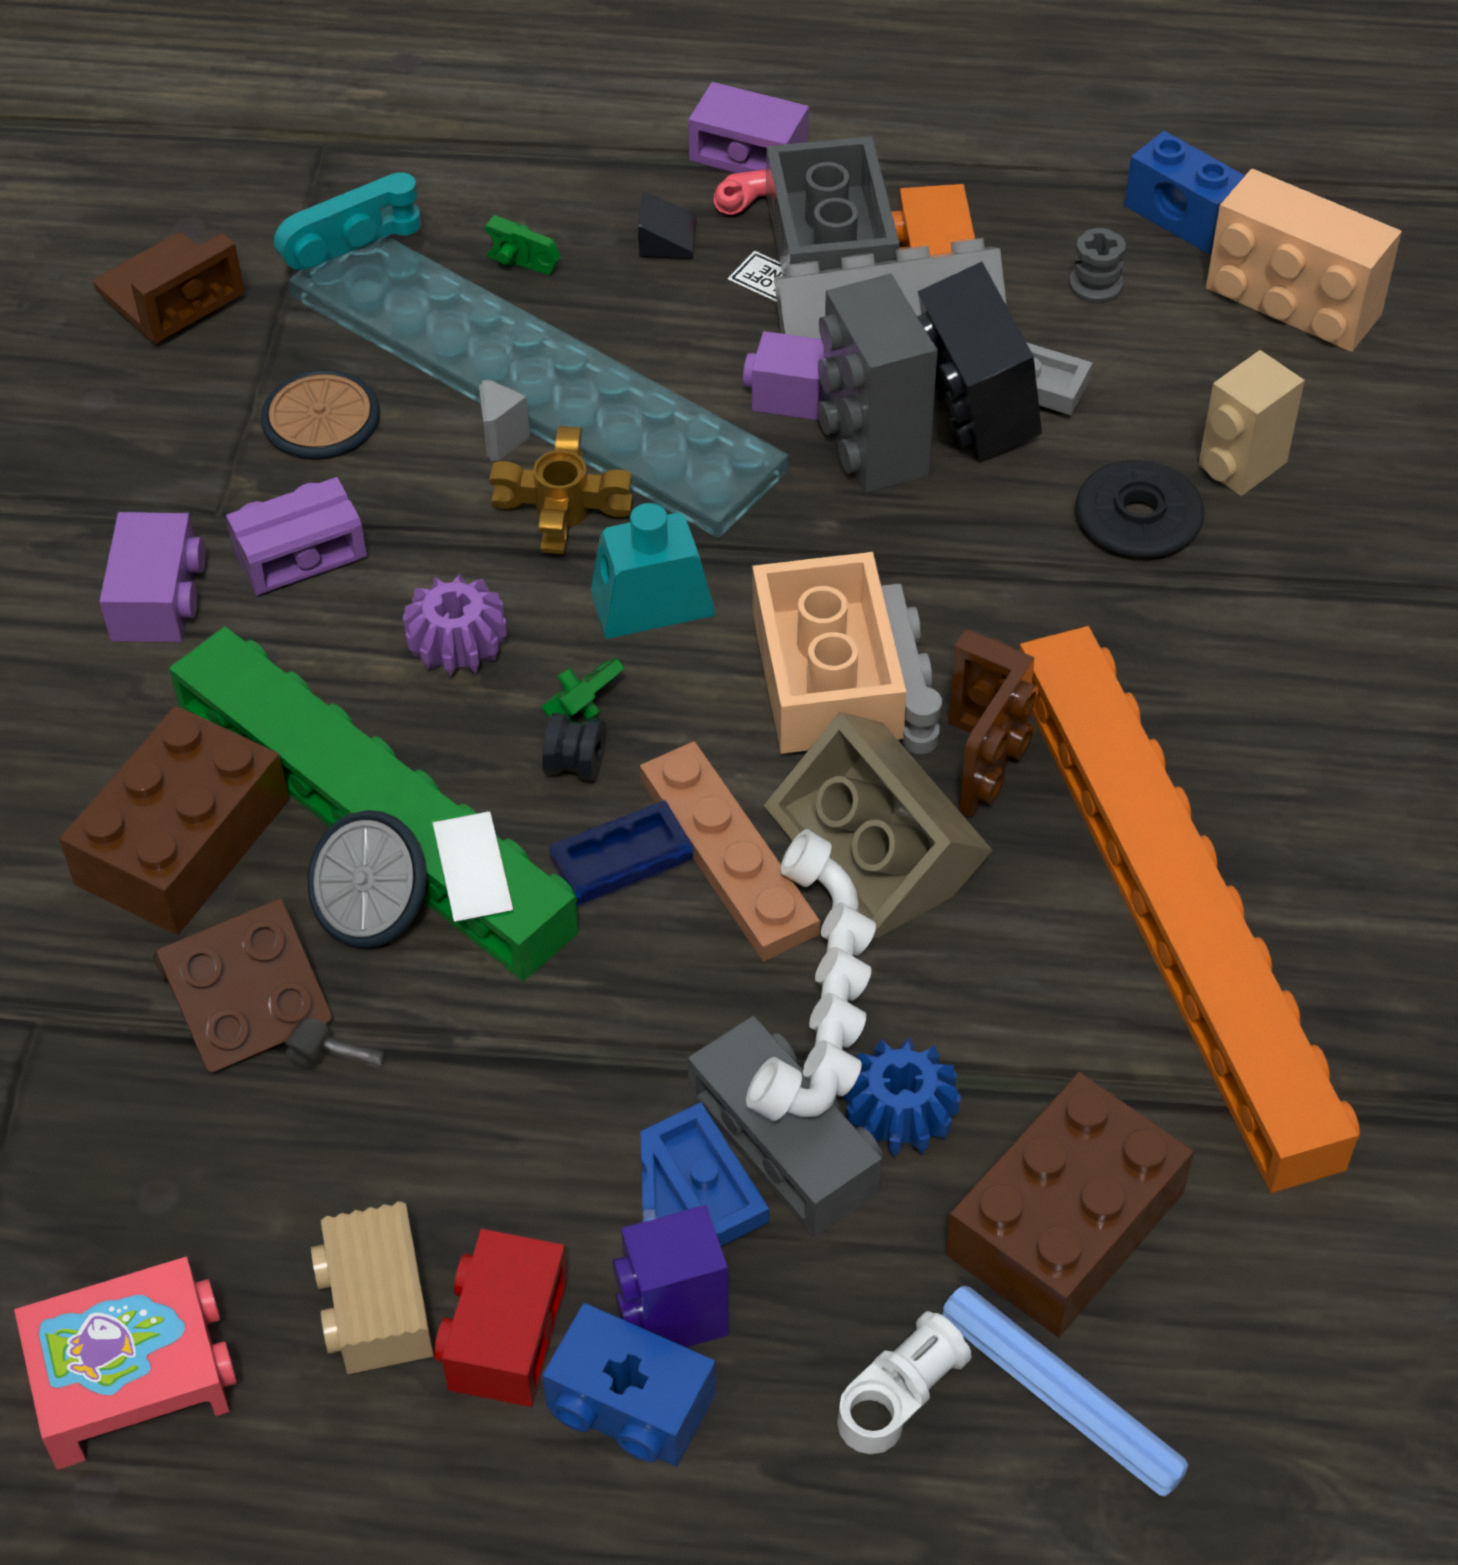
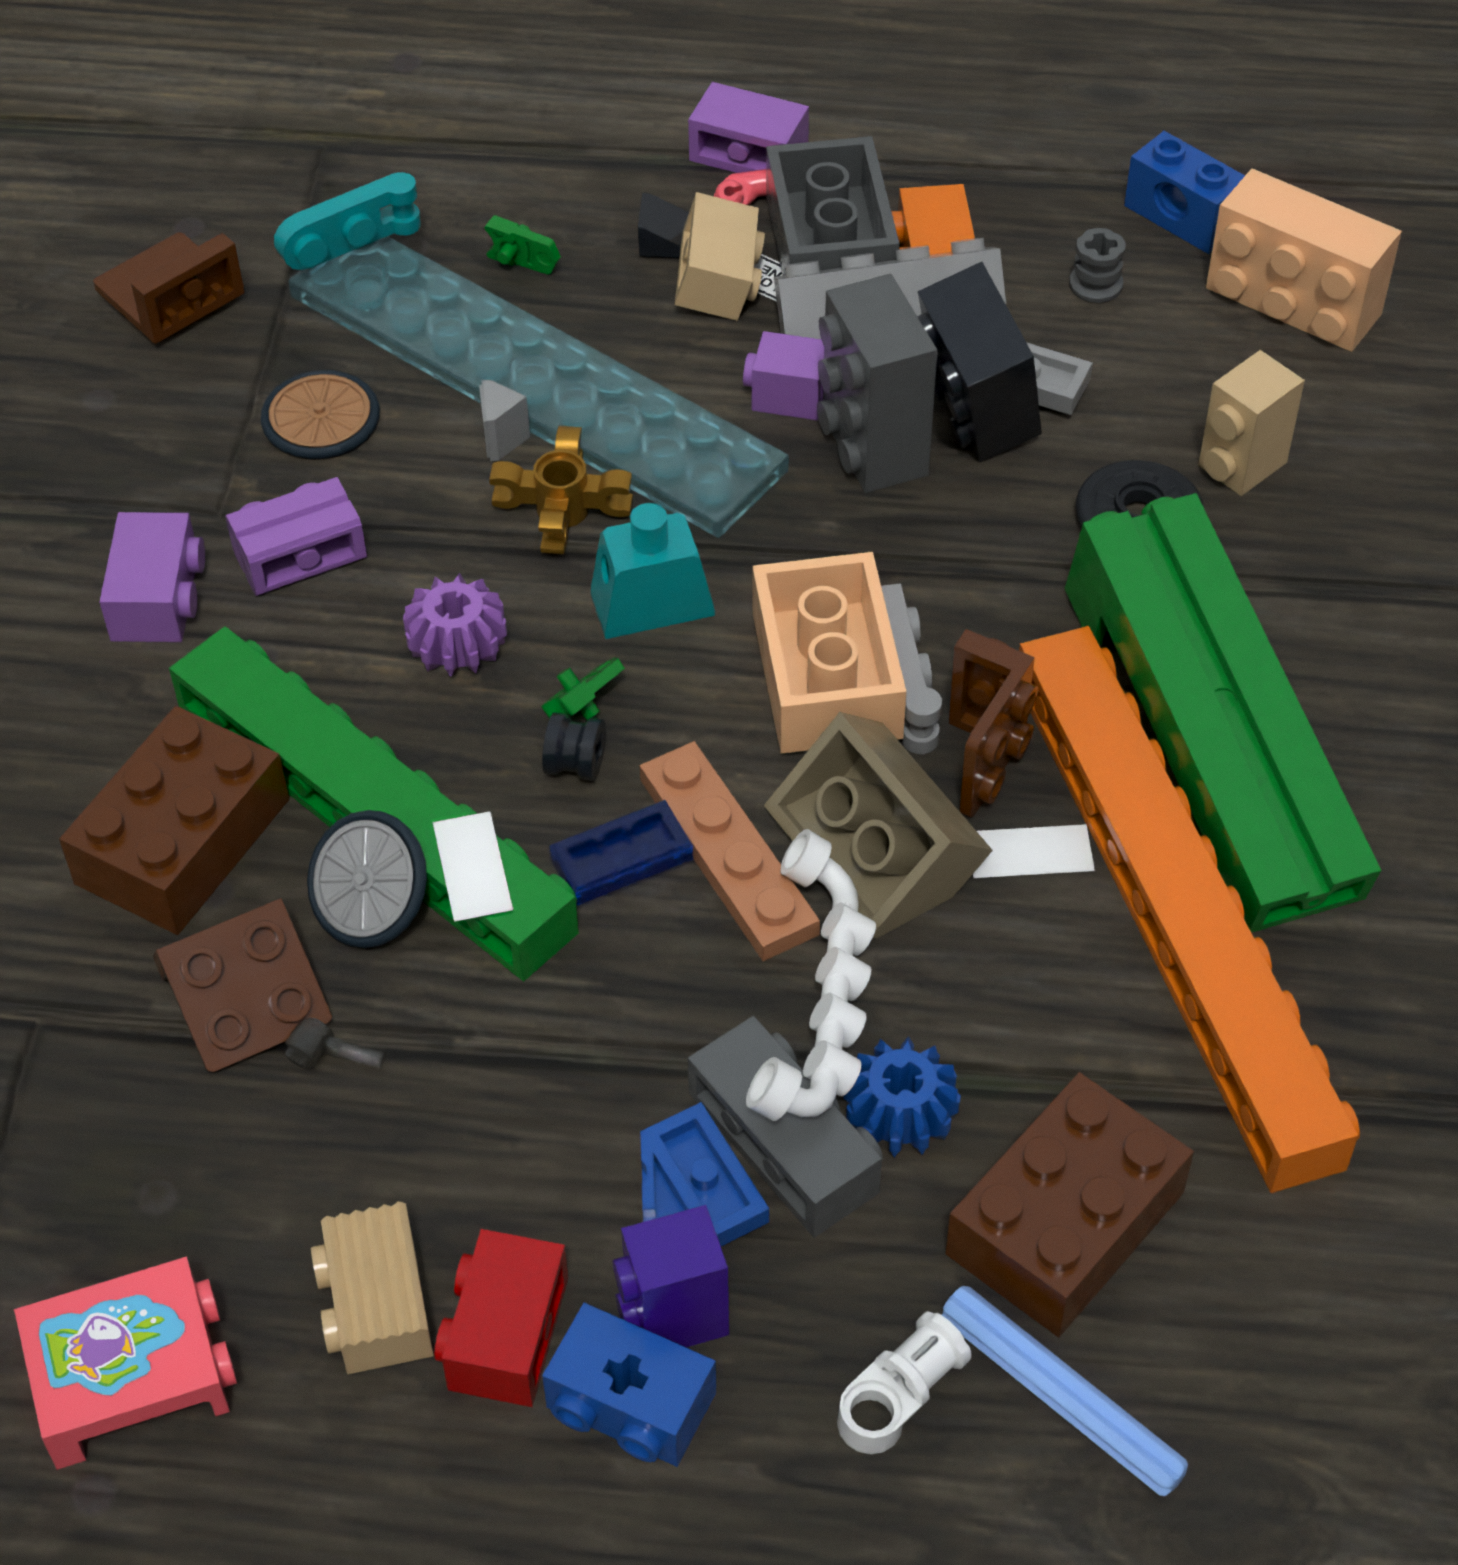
none -> tan brick [675,192,765,321]
none -> white sticker [973,824,1095,878]
none -> green brick [1065,493,1382,933]

